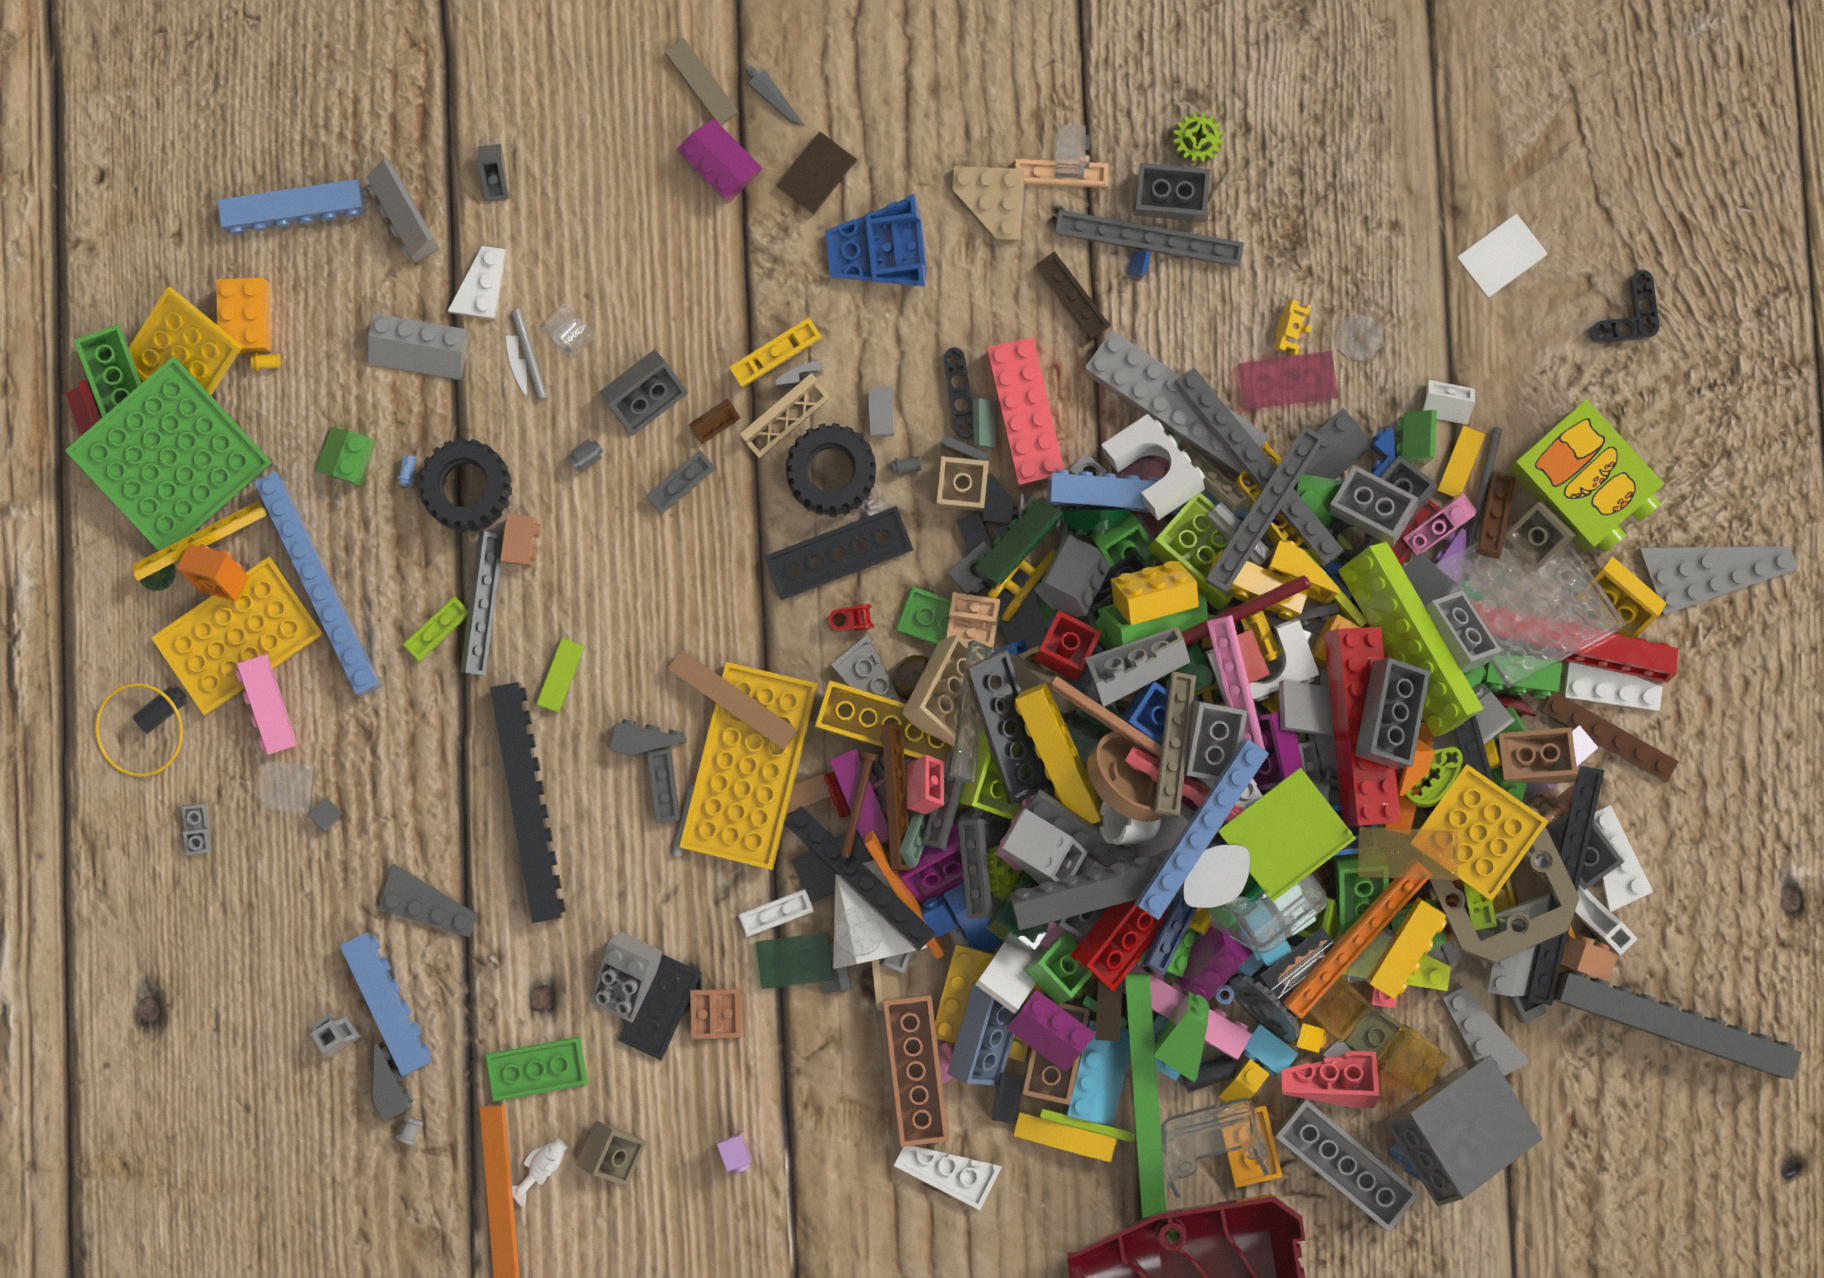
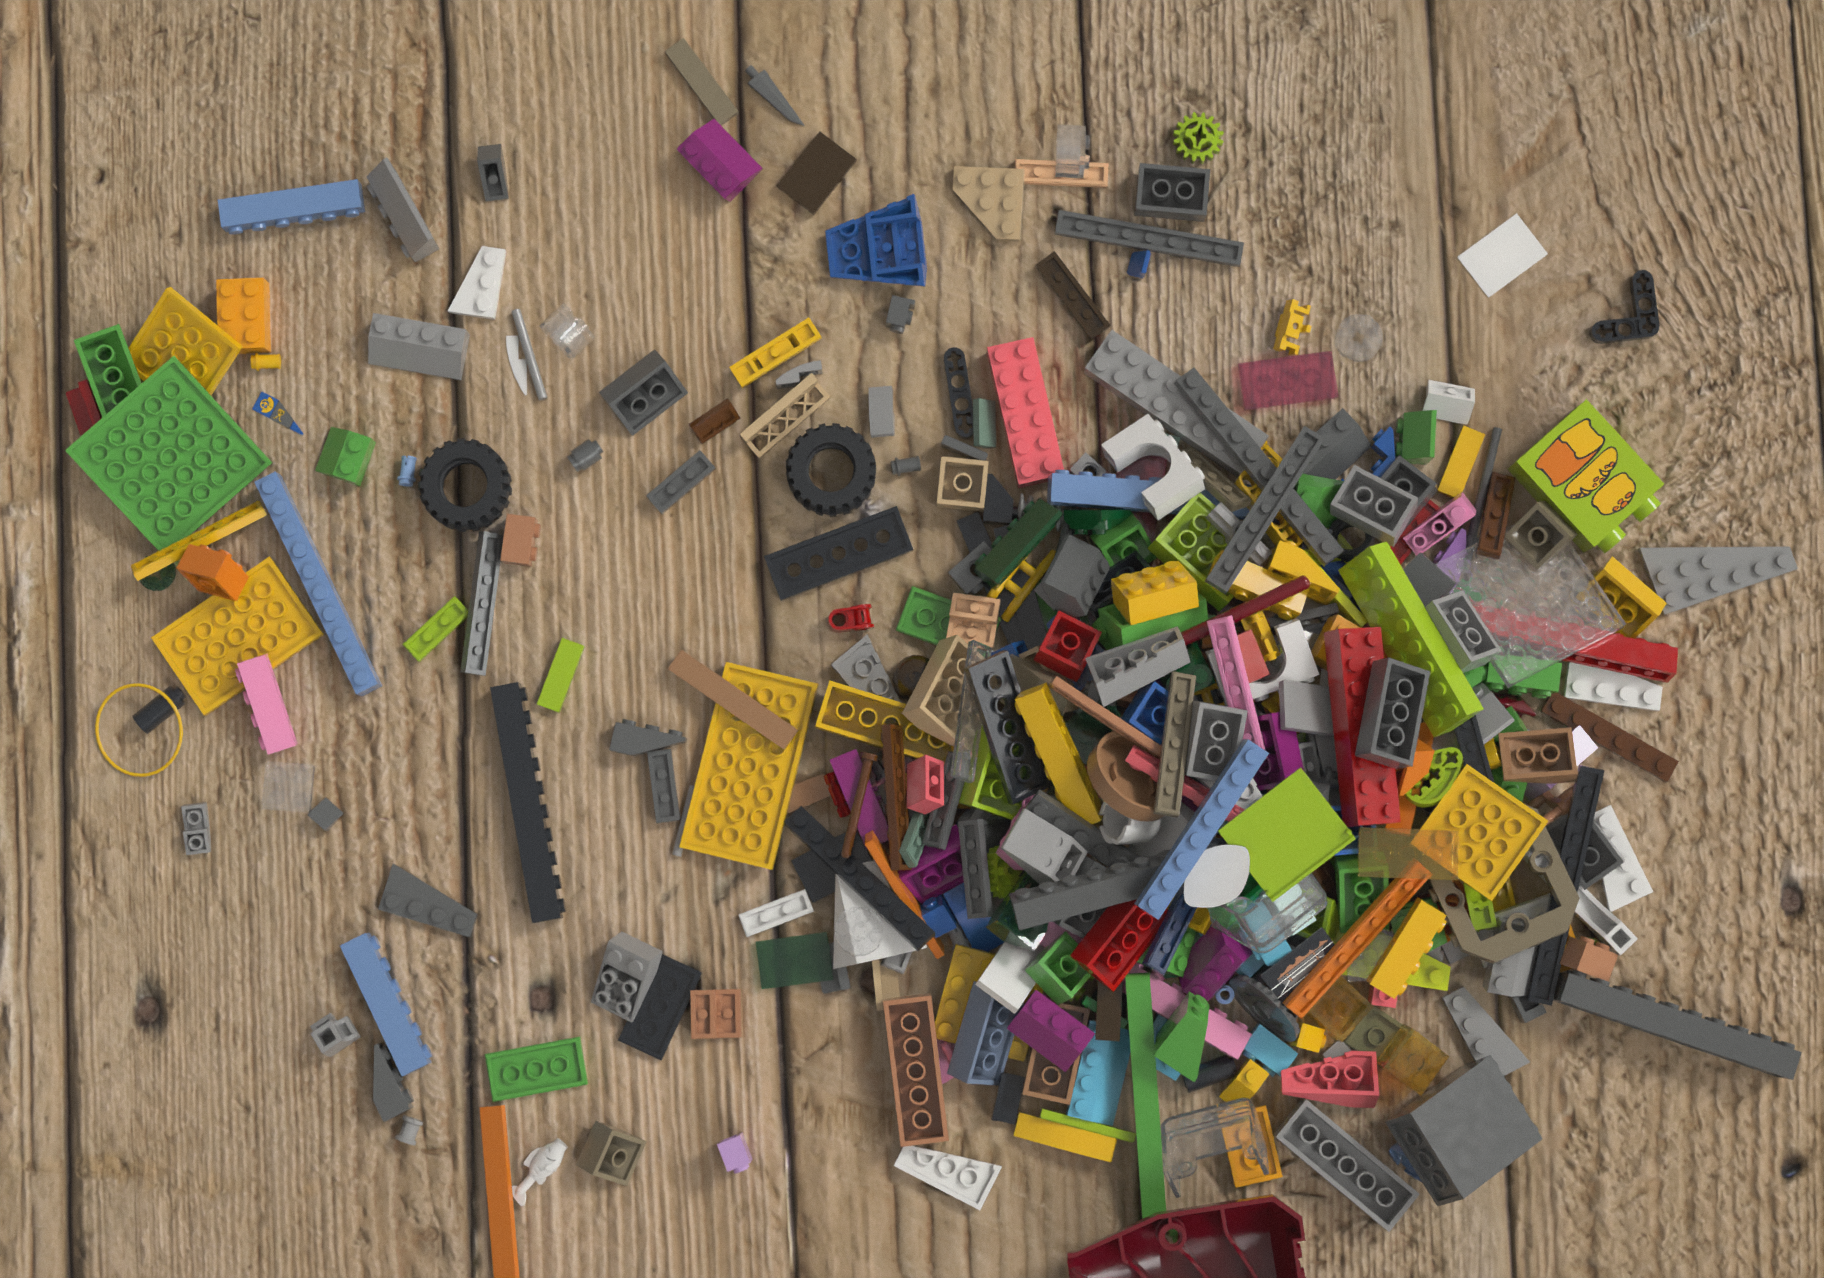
none -> sticker [252,392,303,435]
none -> dark grey brick [886,295,915,334]

